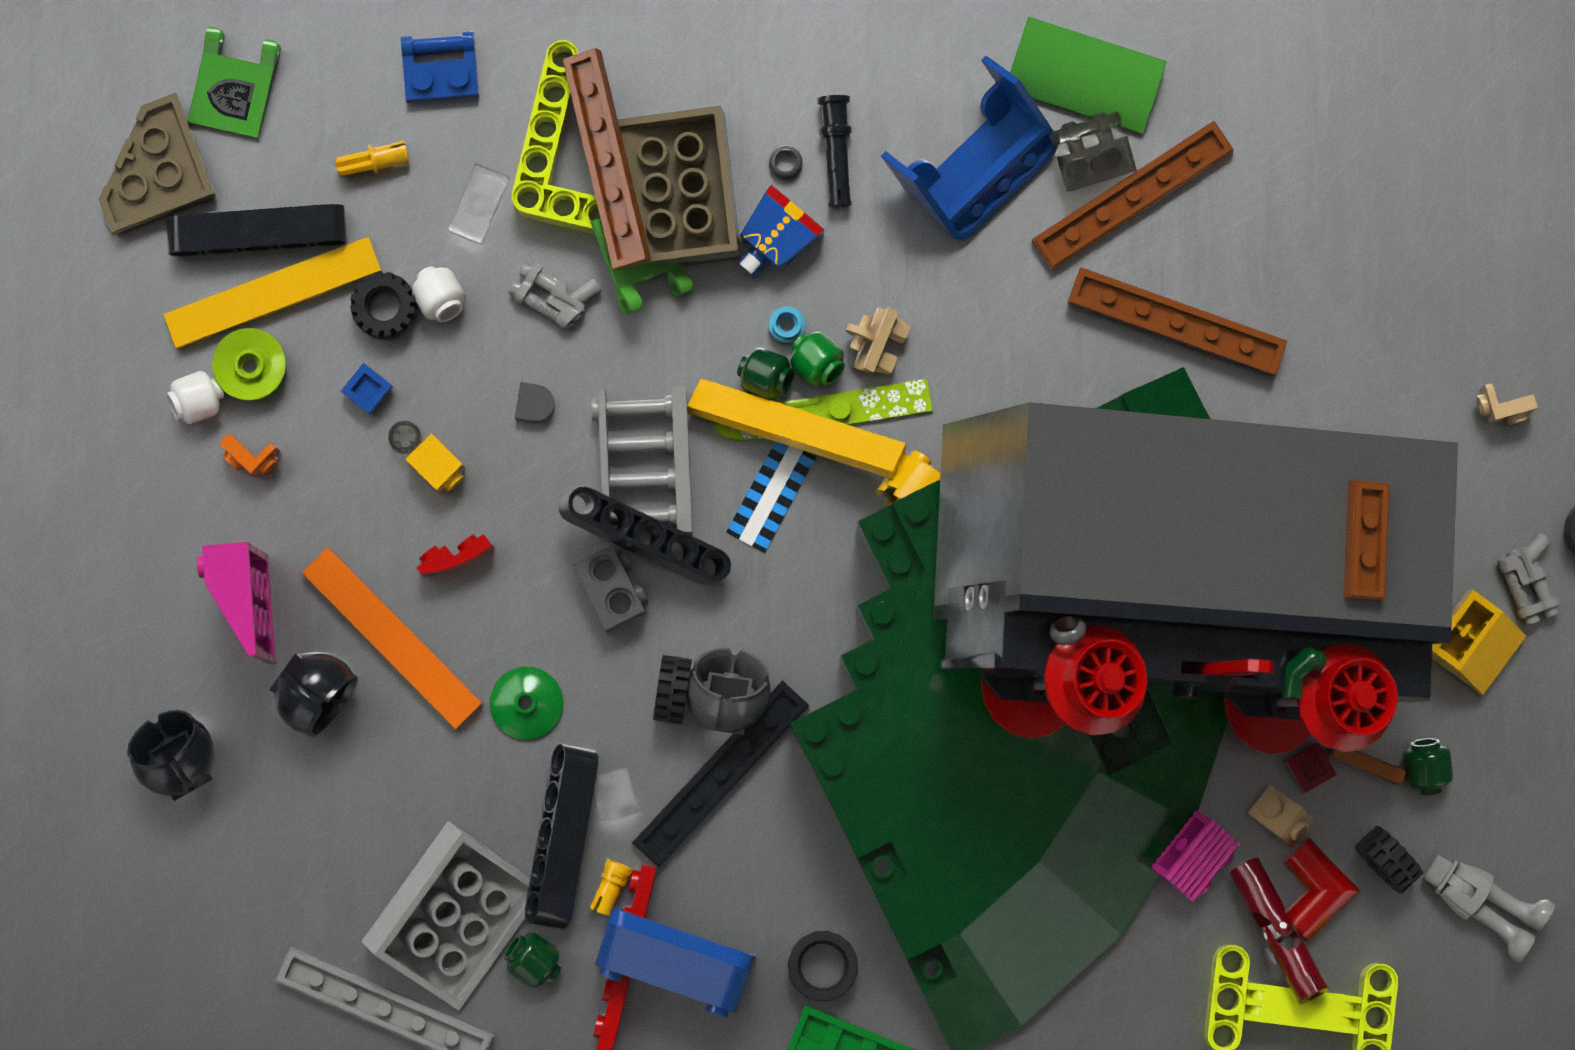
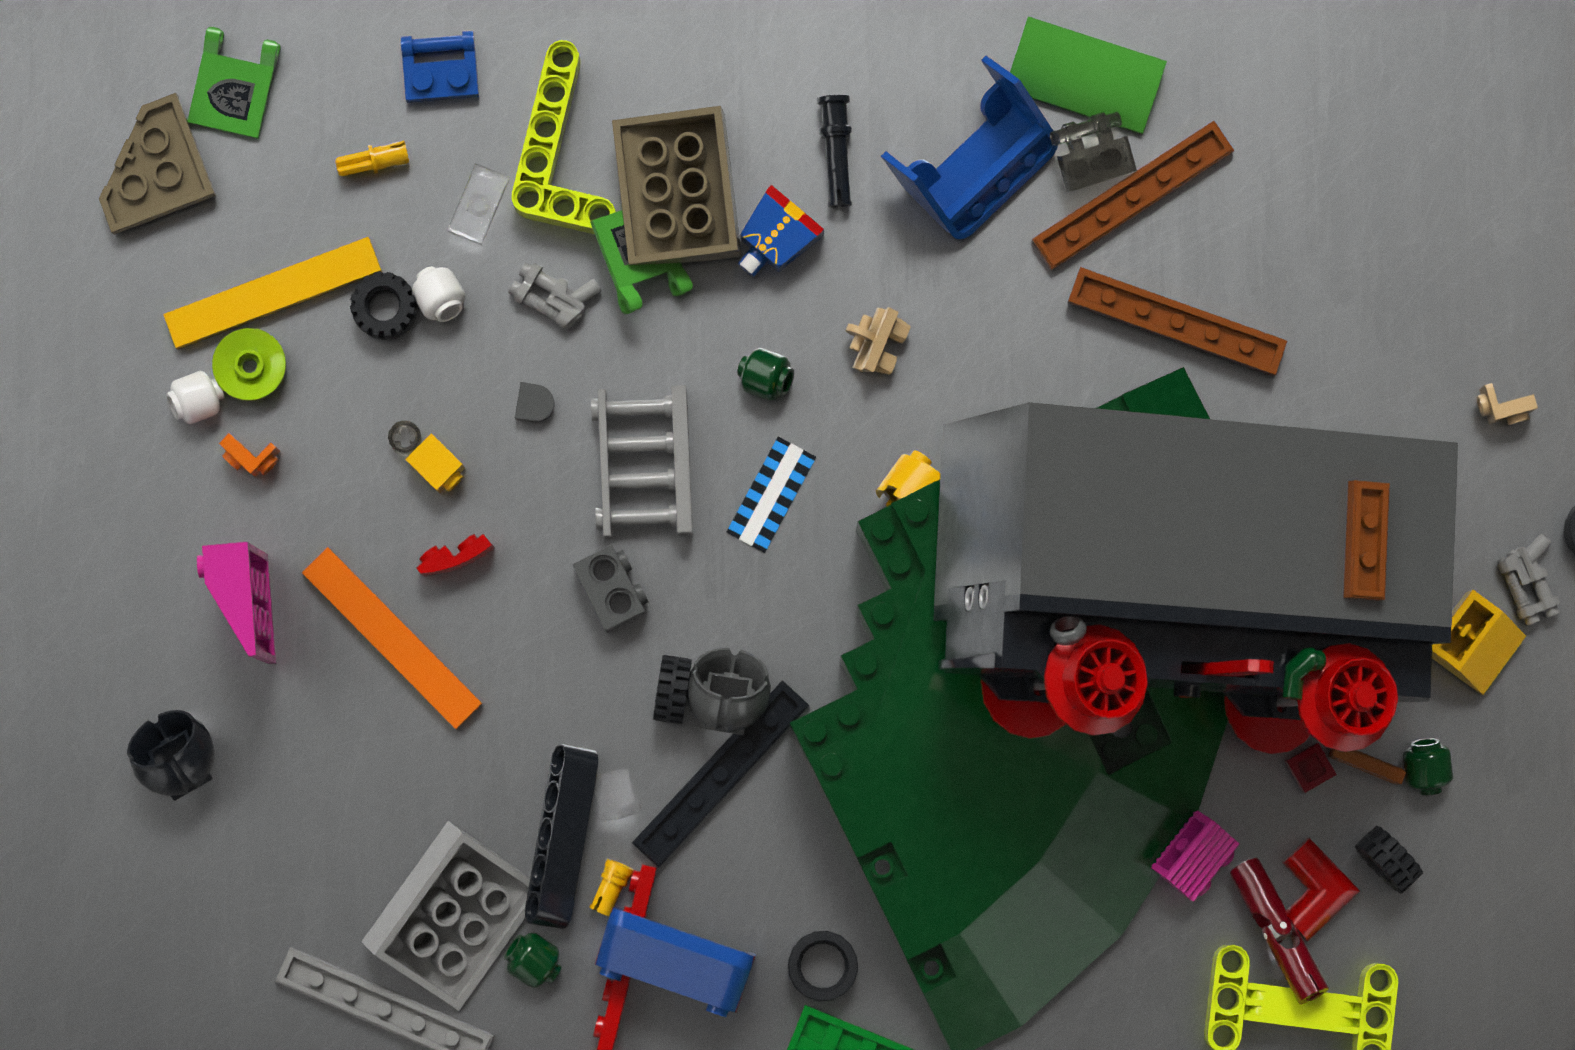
black beam [166,204,347,257] -> none
black piece [269,652,358,737] -> none
blue plate [341,363,393,415] -> none
green dish [490,666,563,740] -> none
black beam [558,486,731,585] -> none
plate [563,48,651,271] -> none
yellow tile [687,378,906,479] -> none
lime piece [715,379,933,441] -> none
dark grey piece [769,145,803,179] -> none
medium azure plate [769,306,805,343] -> none
green head [790,332,845,386] -> none
tan bracket [1247,785,1313,848] -> none
light grey piece [1422,854,1556,963] -> none

